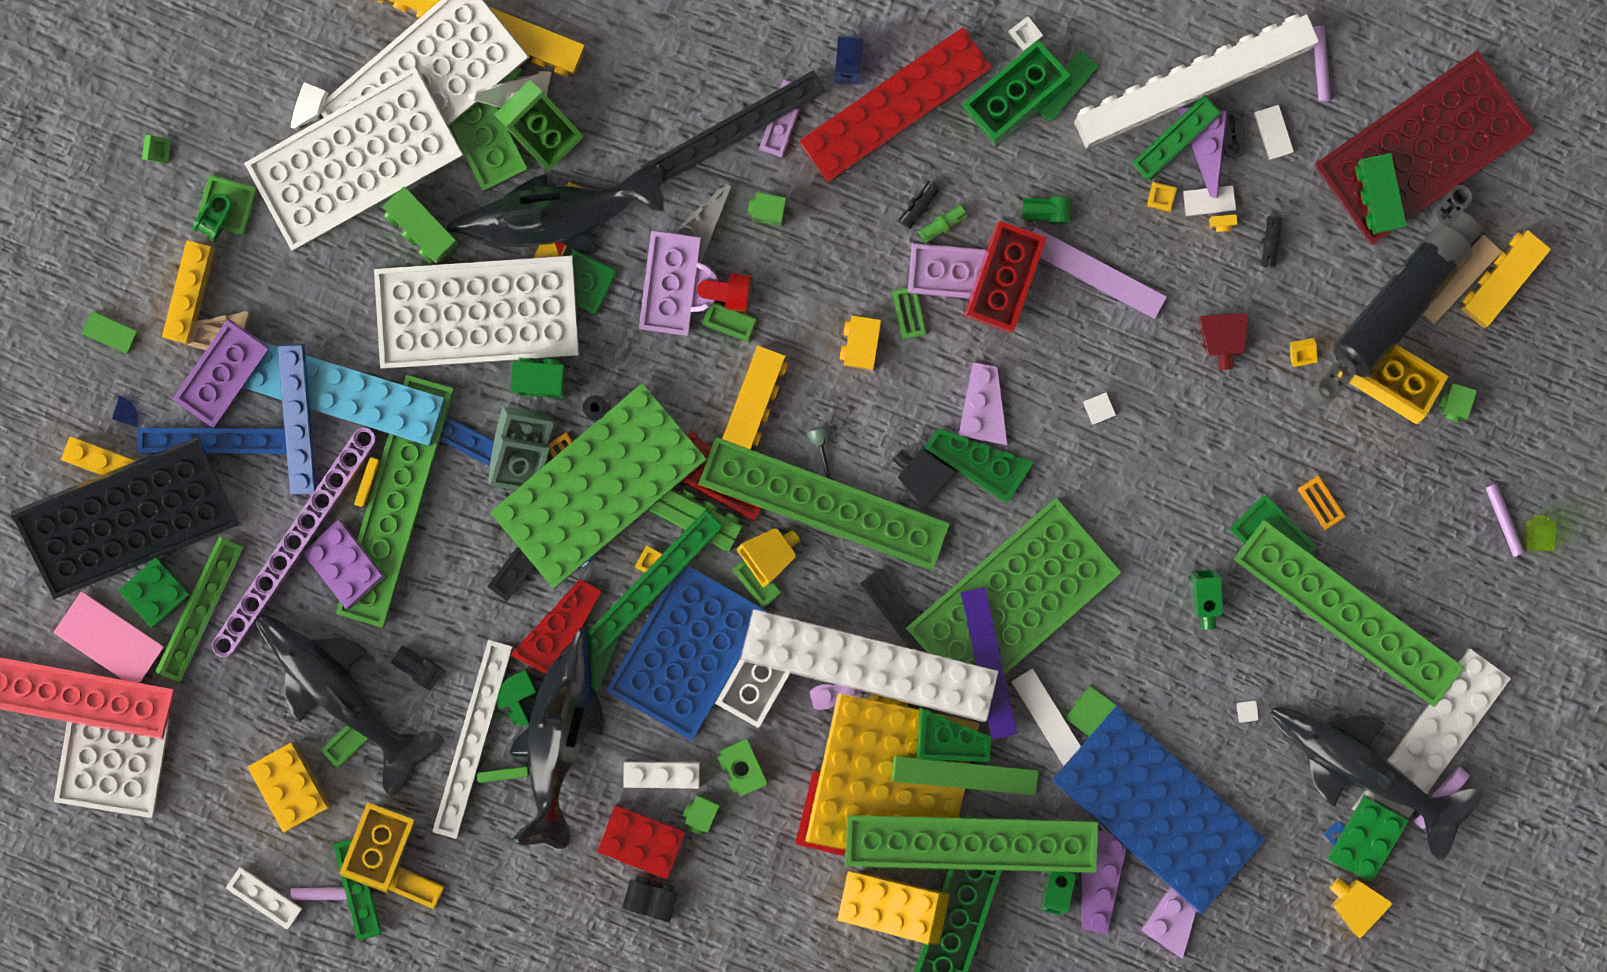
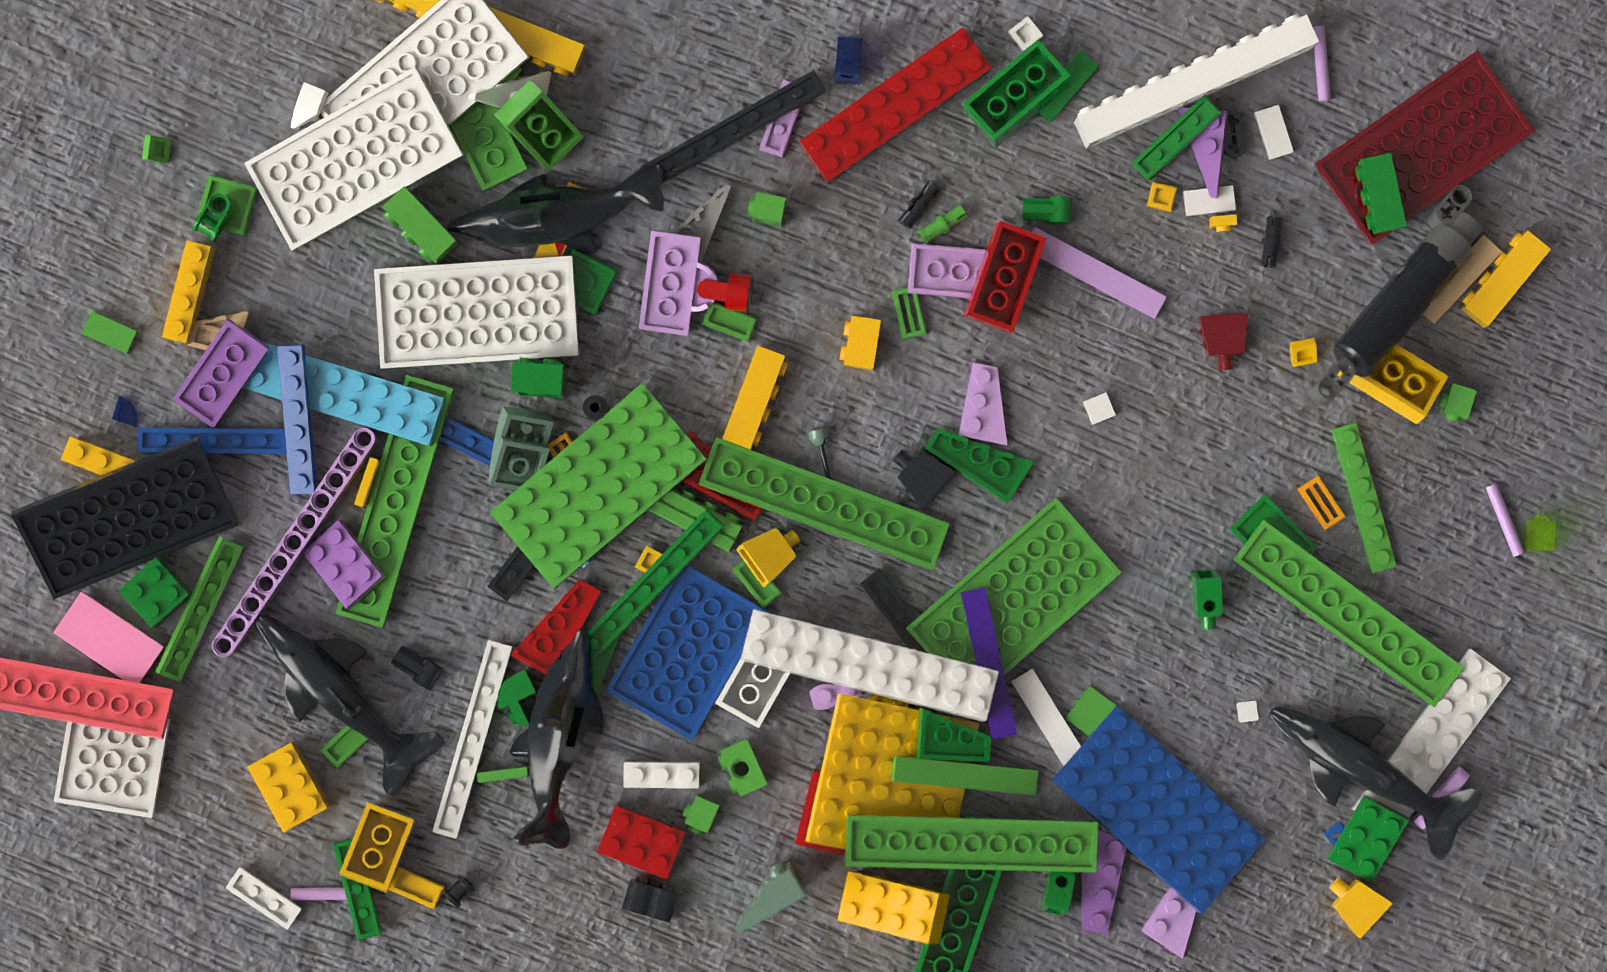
none -> black bush [443,874,476,908]
none -> sand green slope [736,861,805,934]
none -> bright green plate [1331,423,1397,573]

